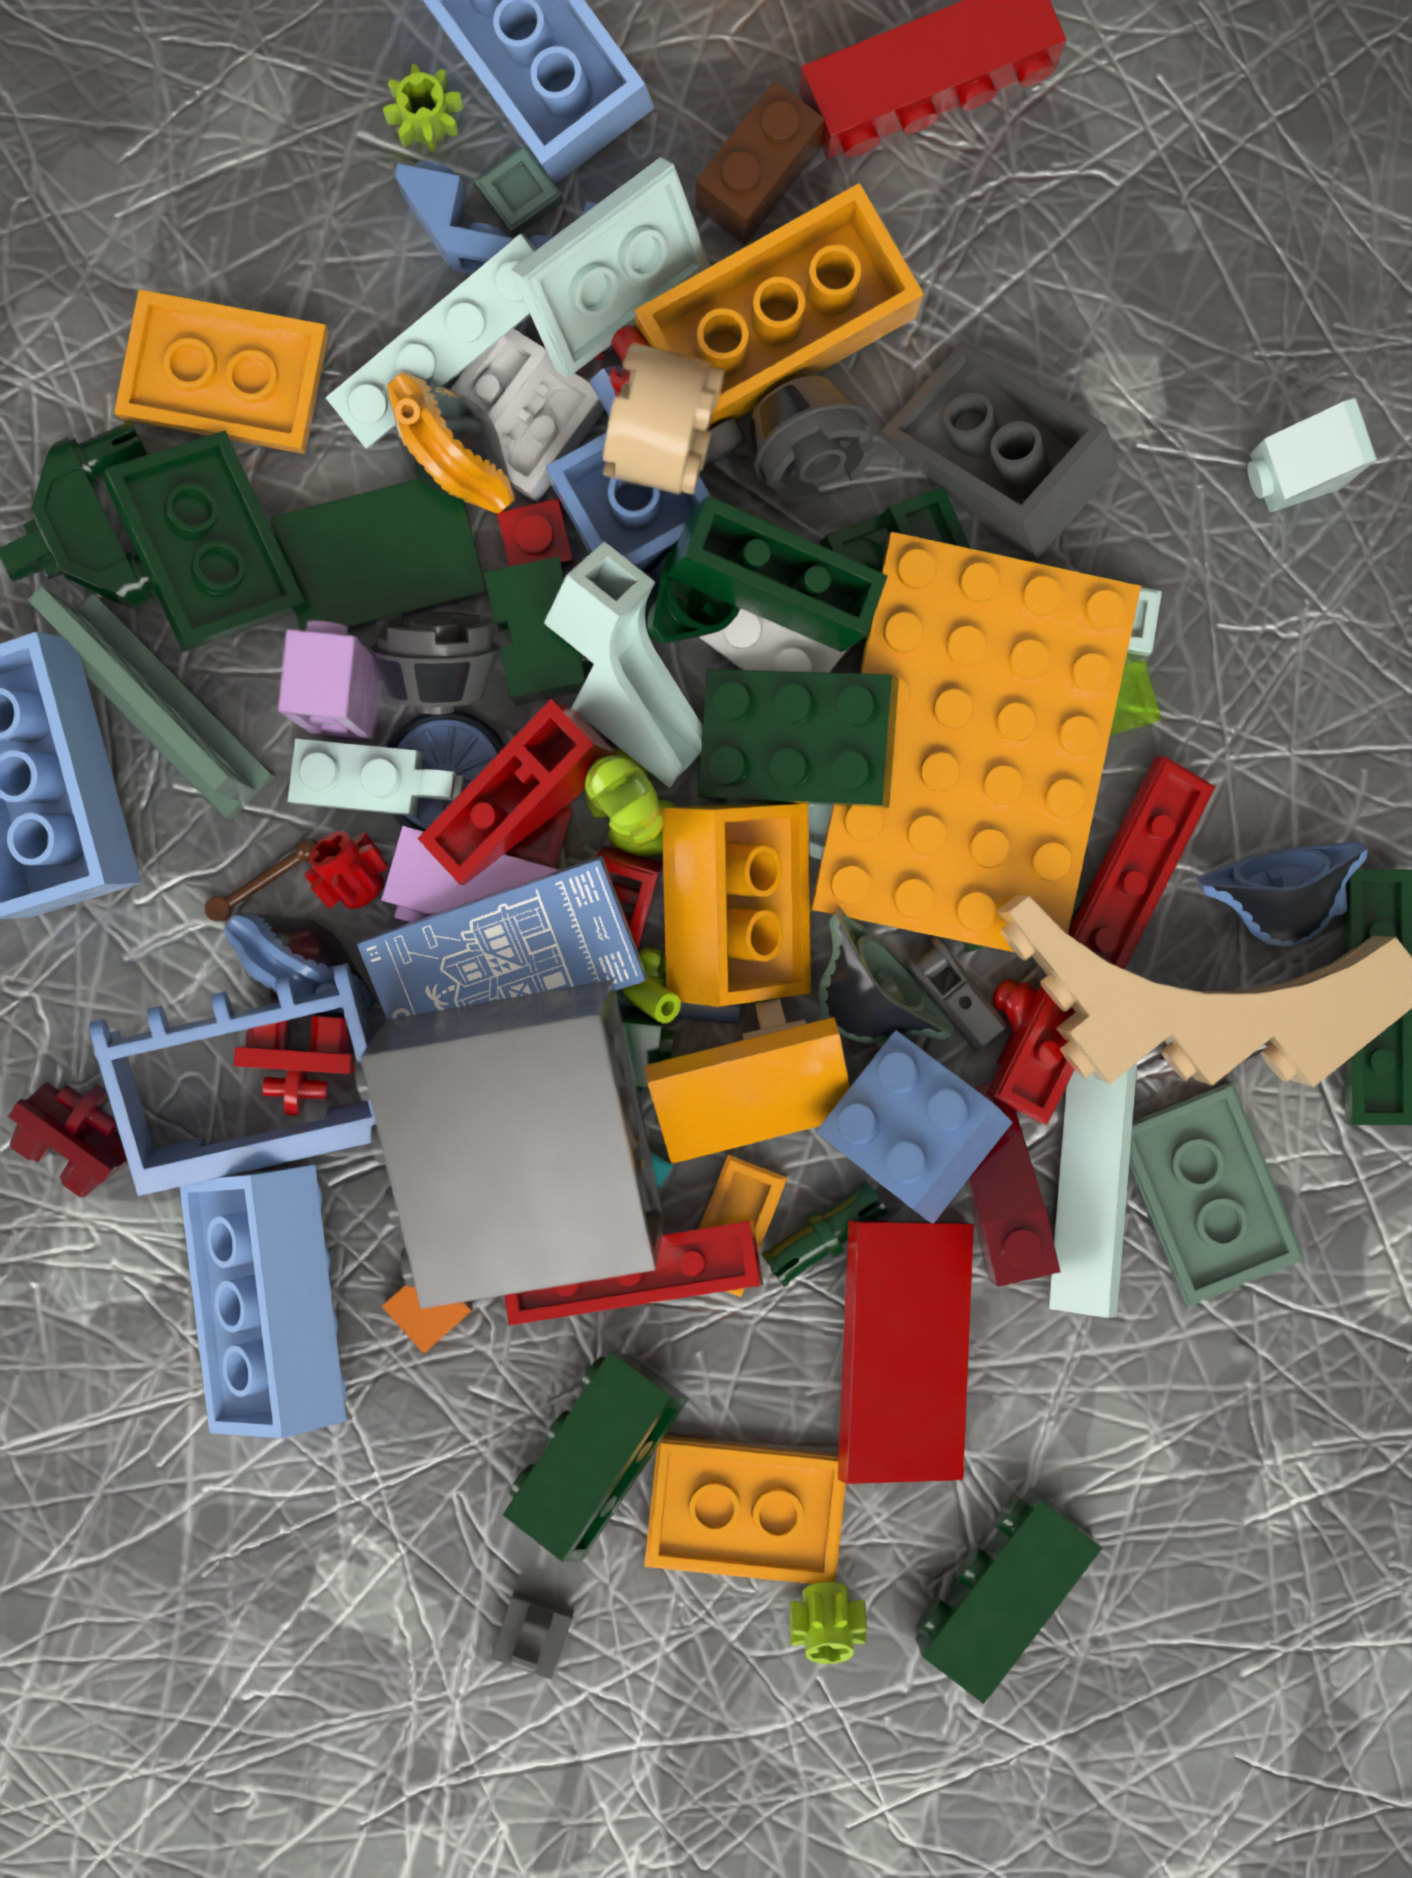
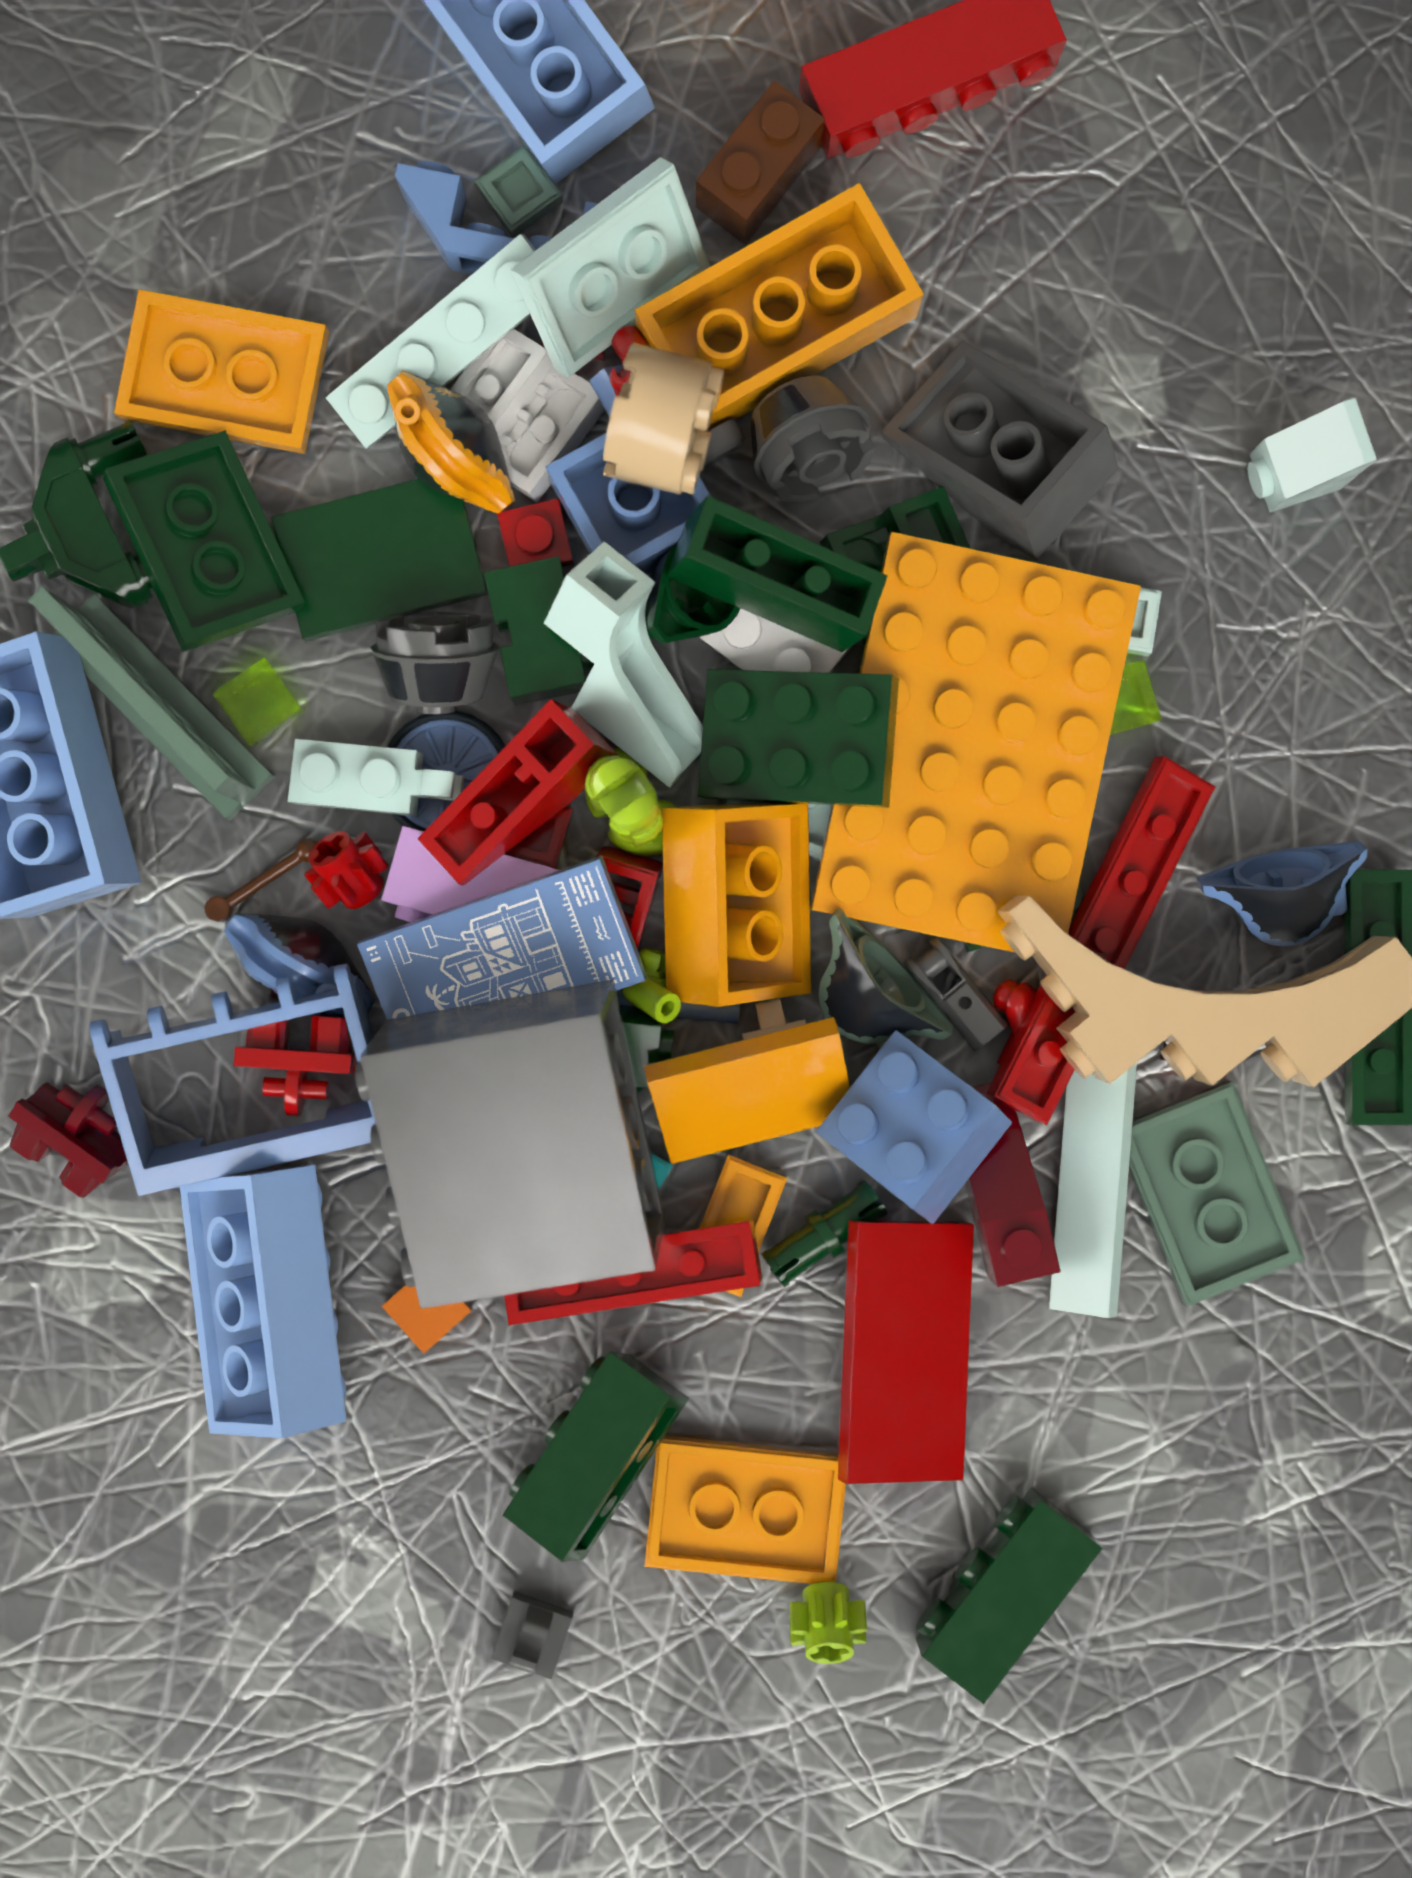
lavender brick [278,621,382,741] -> none
lime gear [383,64,464,152] -> none
none -> clear neon green tile [213,658,304,747]

